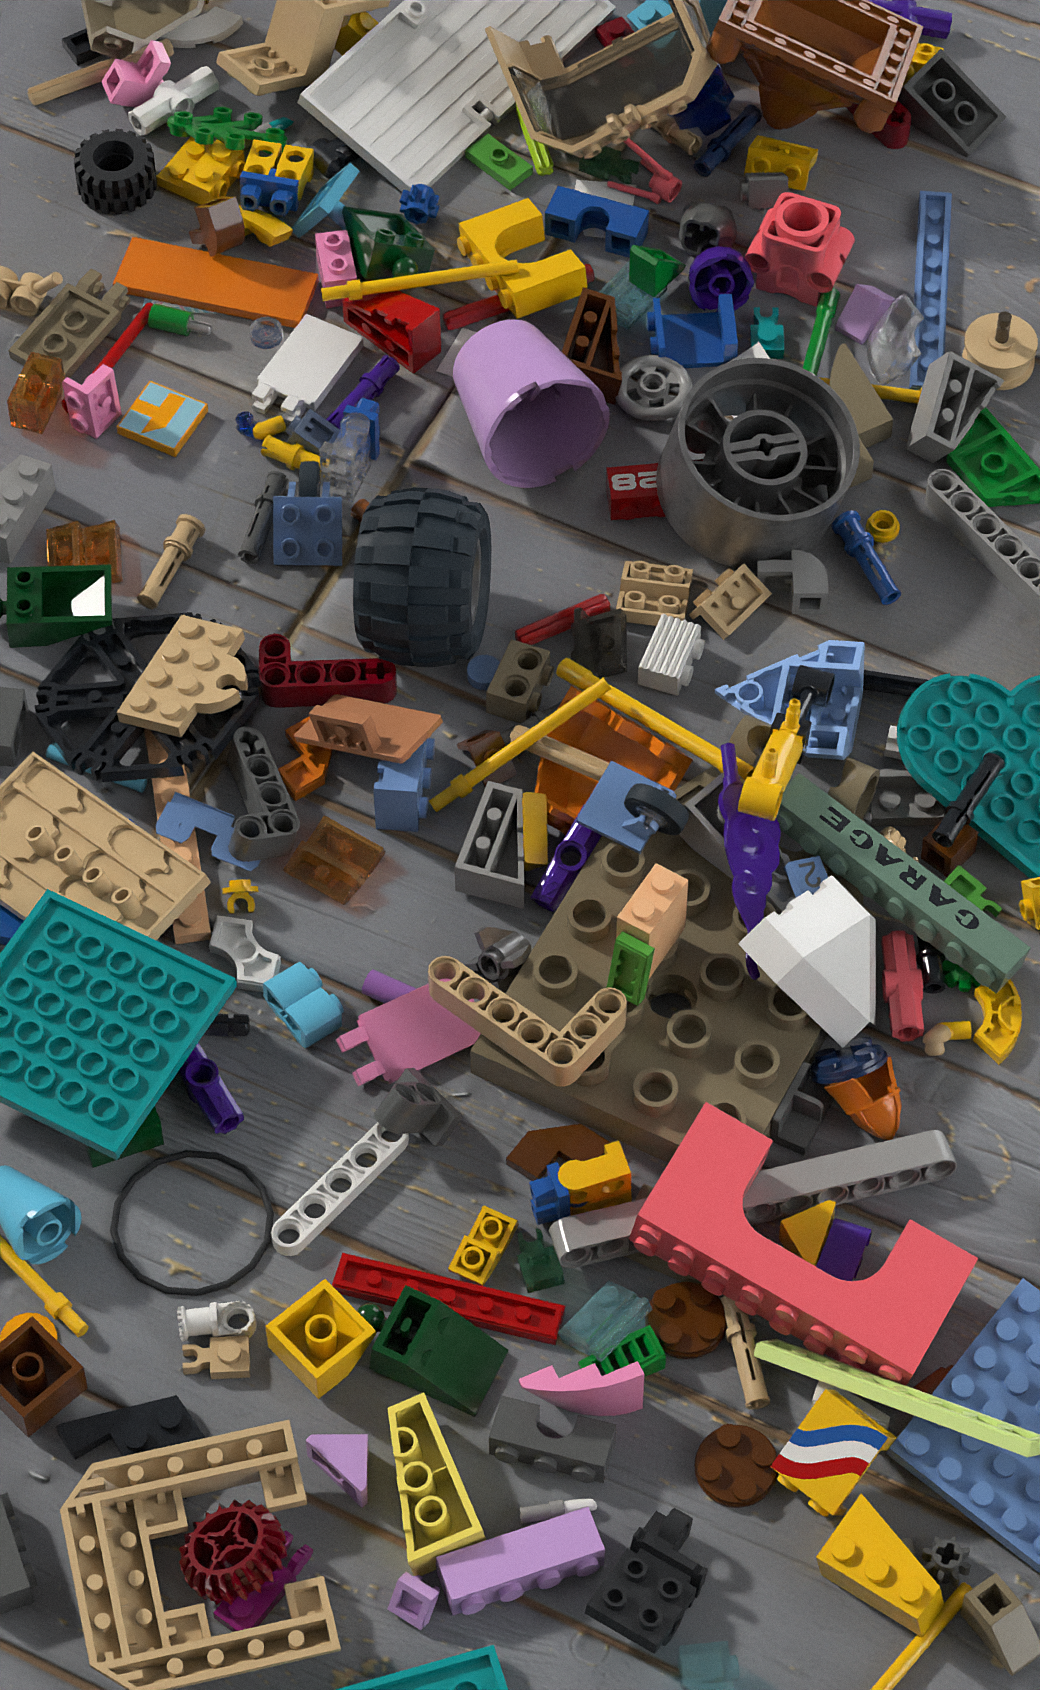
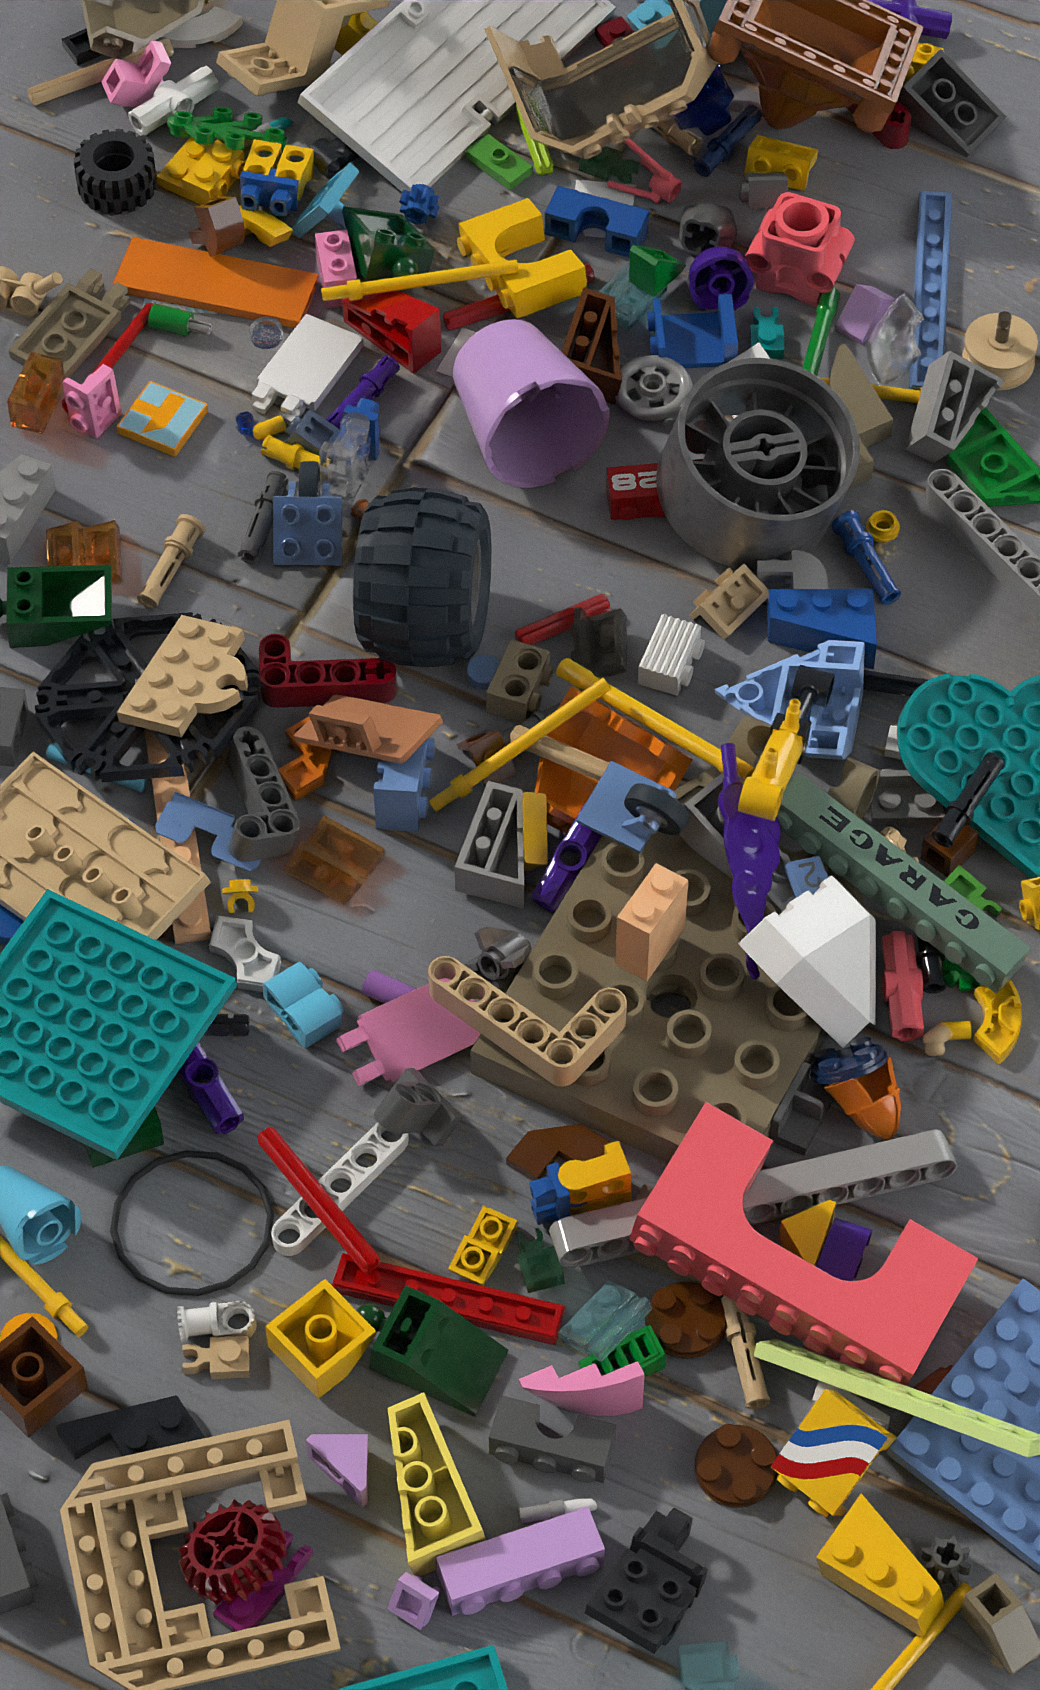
bright green plate [606,931,655,1006] -> none
tan slope [615,561,693,626] -> none
none -> red axle [257,1127,380,1273]
none -> blue wedge [767,589,877,669]

